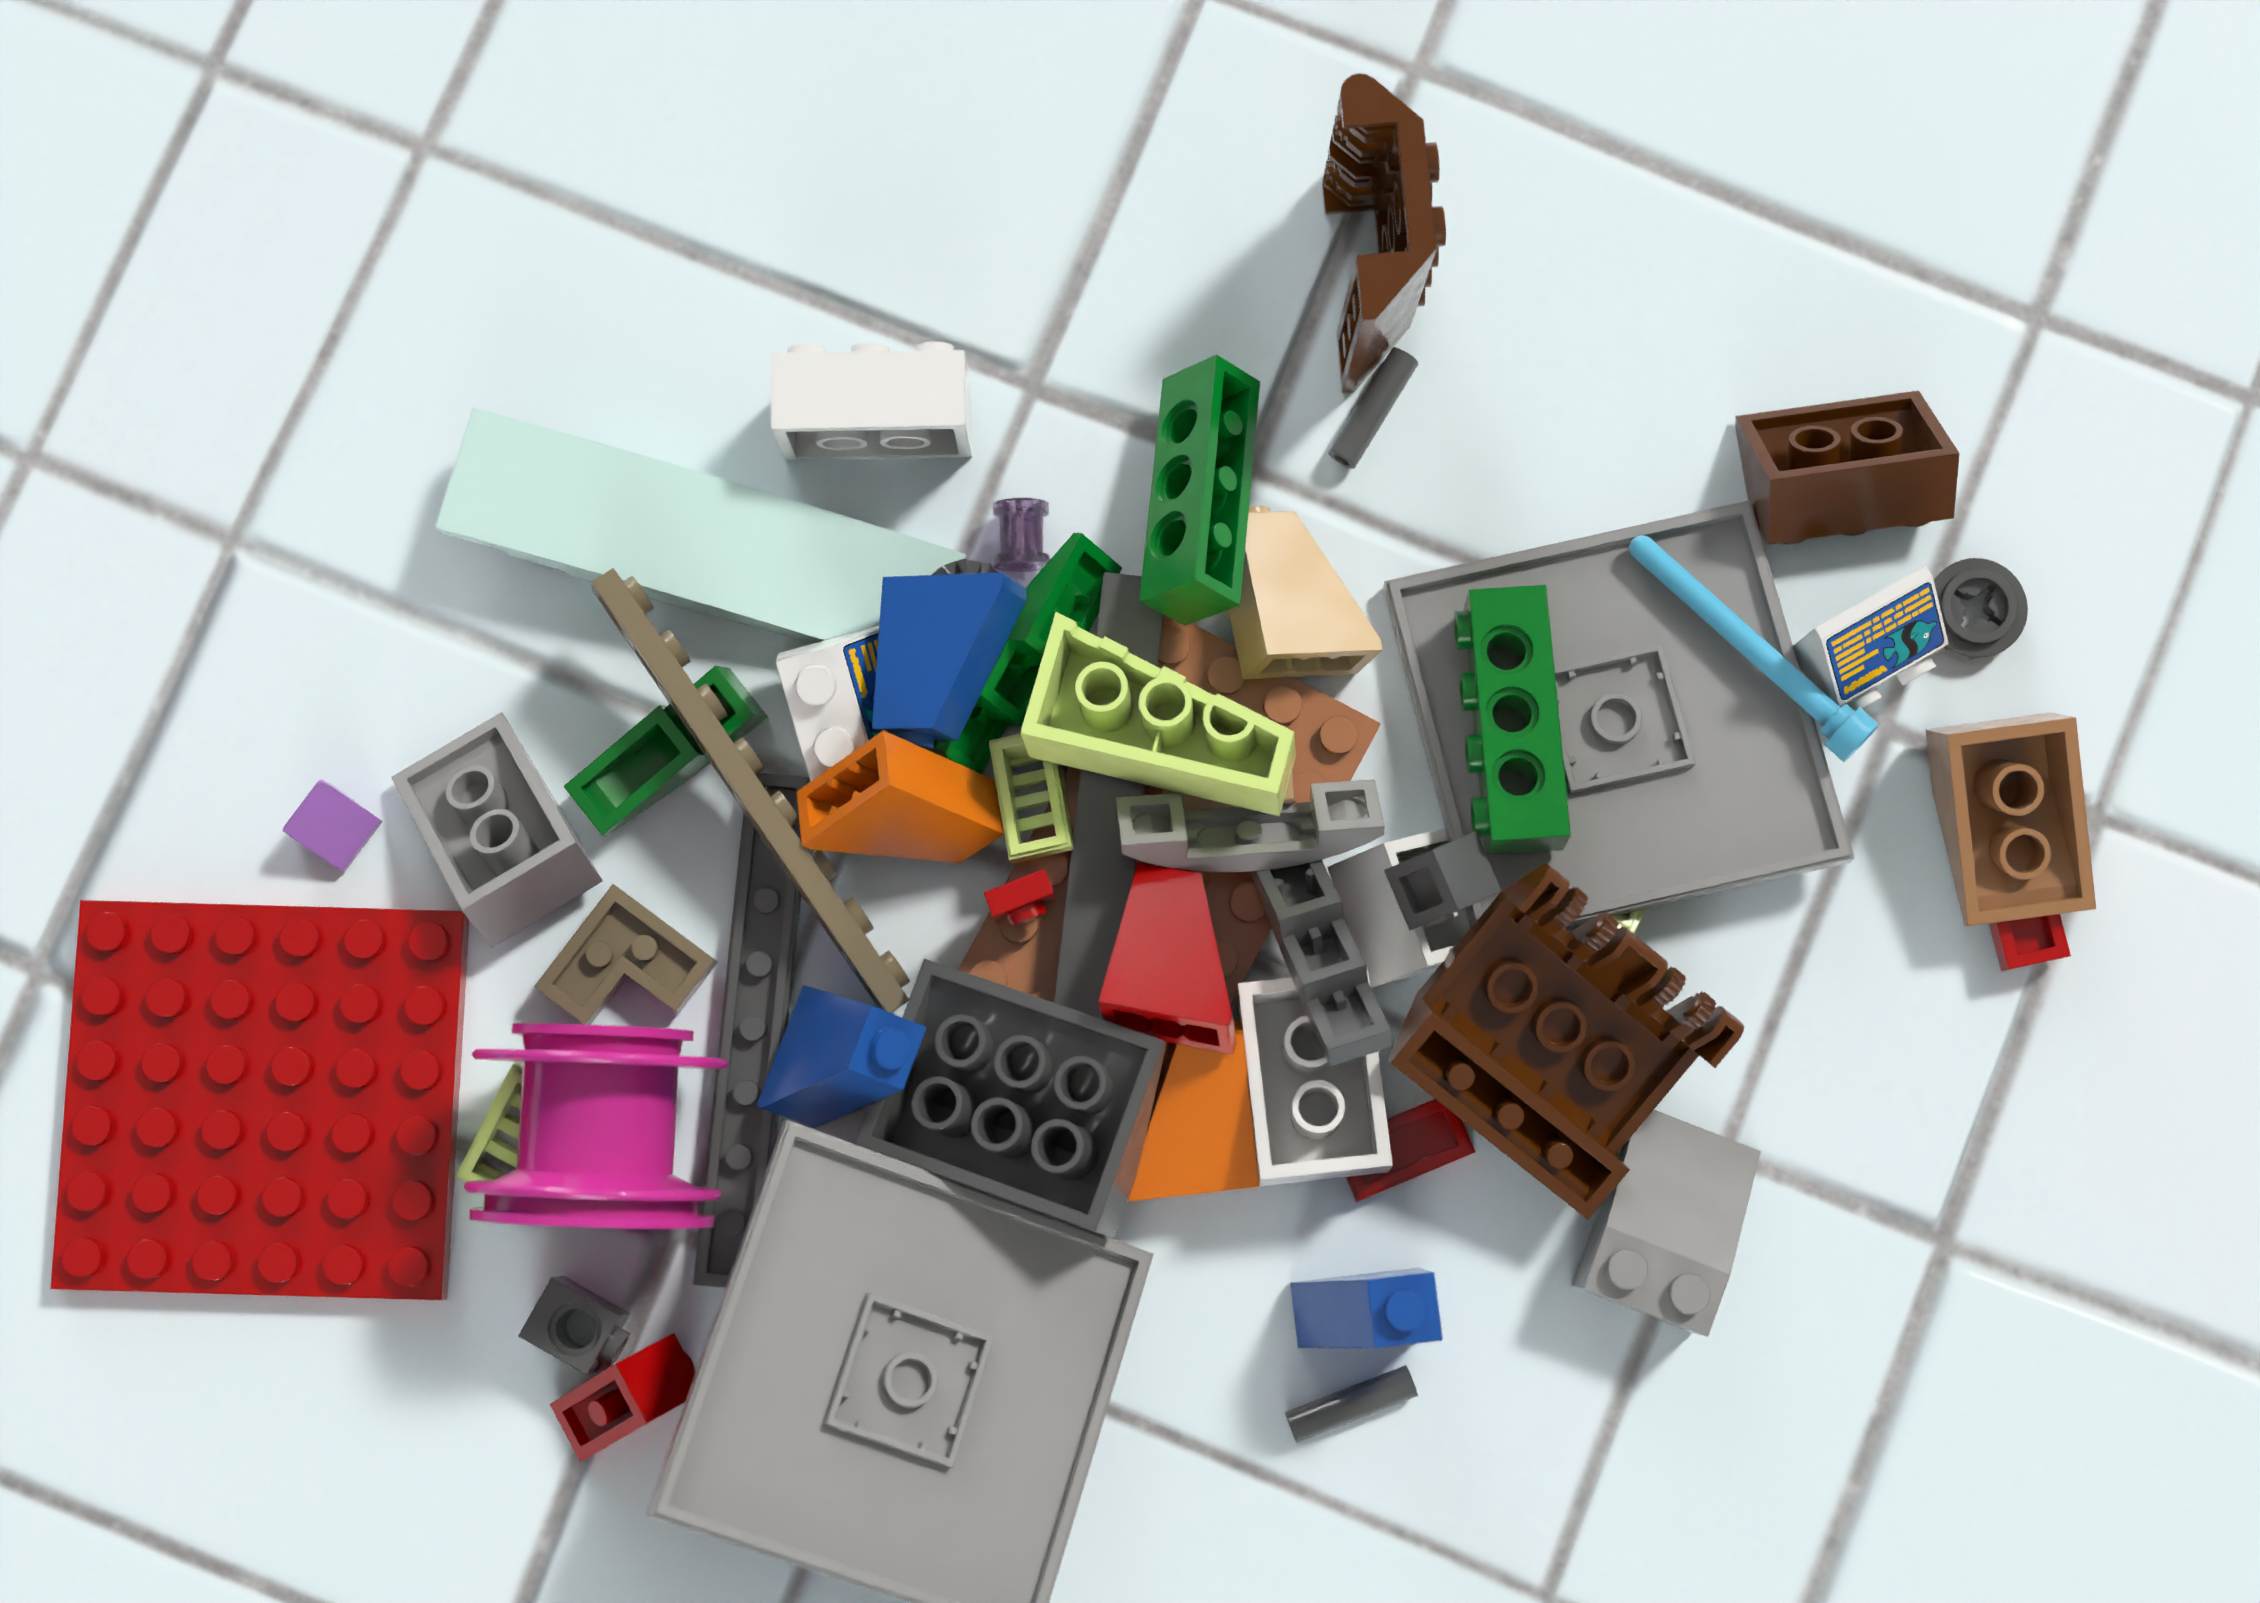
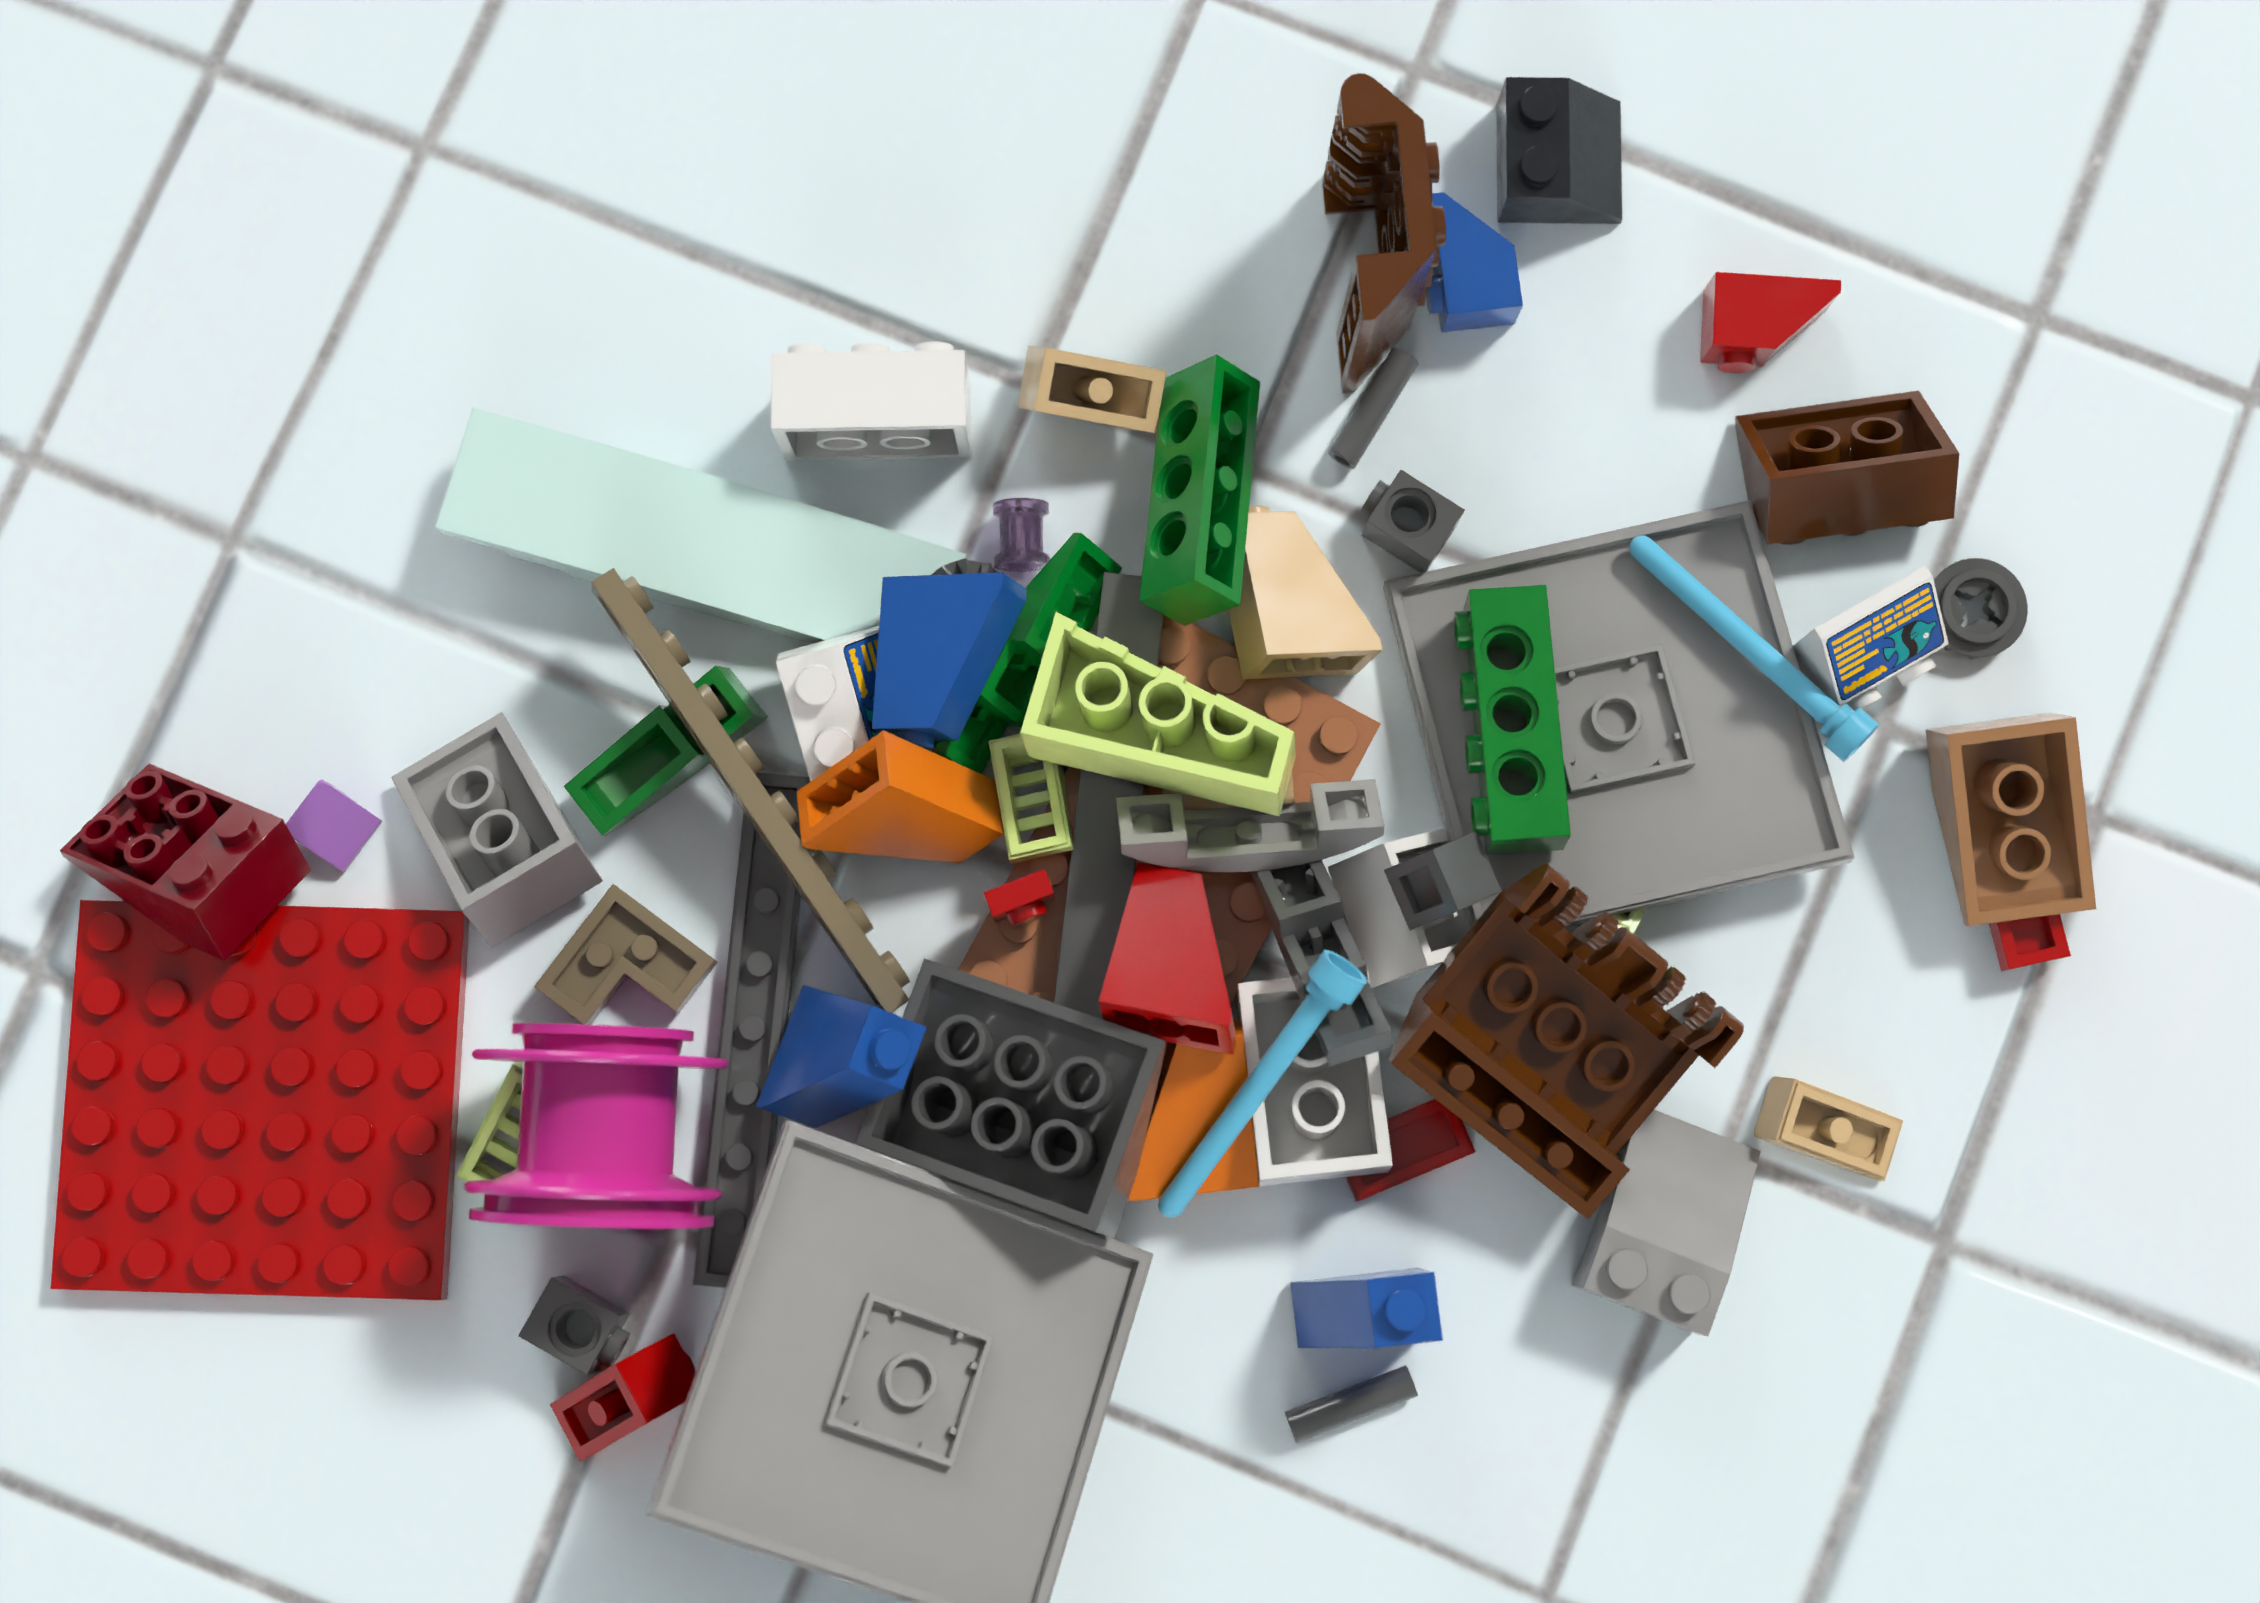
none -> dark red slope [59,763,311,961]
none -> tan slope [1017,346,1167,433]
none -> medium azure piece [1158,950,1367,1218]
none -> dark grey brick [1360,469,1465,573]
none -> blue slope [1425,192,1523,333]
none -> black slope [1496,77,1622,224]
none -> red slope [1700,272,1841,373]
none -> tan slope [1754,1076,1903,1181]

